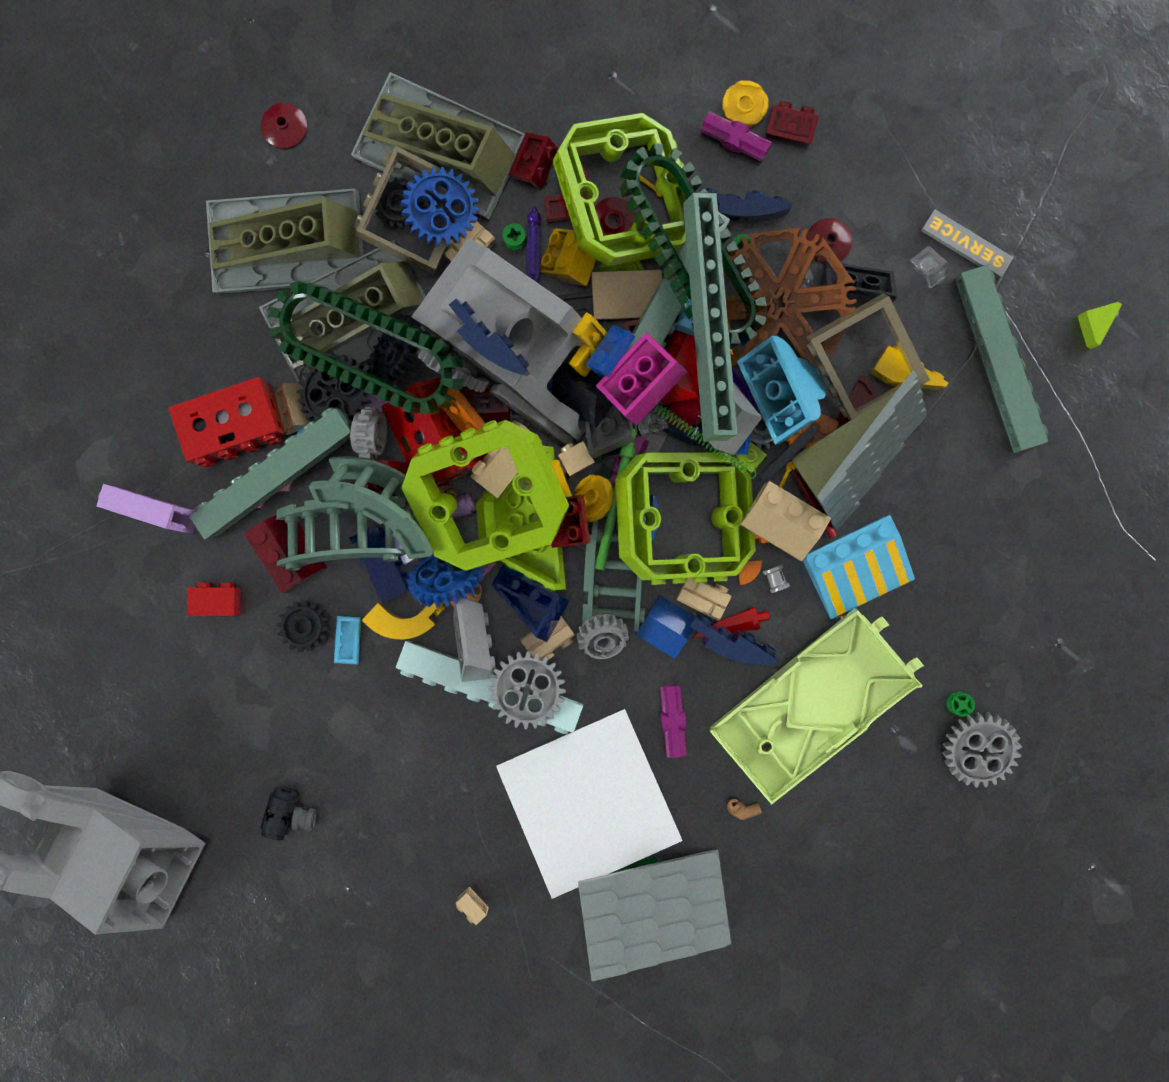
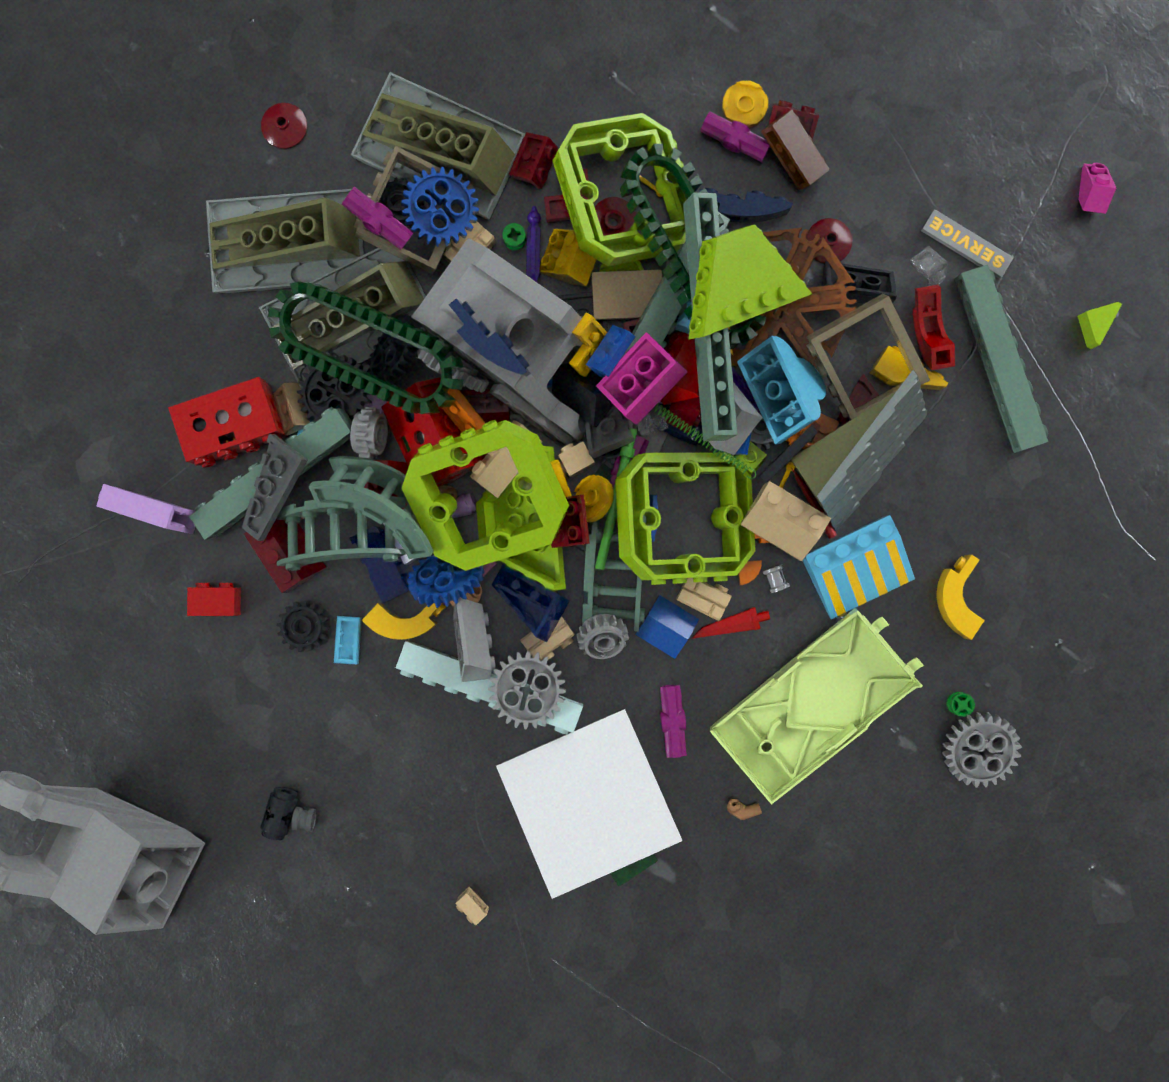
light grey piece [578,849,731,982] -> none
dark blue slope [688,612,779,665] -> none
none -> dark grey wing [242,434,308,541]
none -> magenta piece [341,187,413,250]
none -> lime piece [689,224,812,339]
none -> brick [761,110,830,190]
none -> red arch [913,284,955,370]
none -> yellow arch [937,555,985,640]
none -> dark pink slope [1078,163,1116,214]

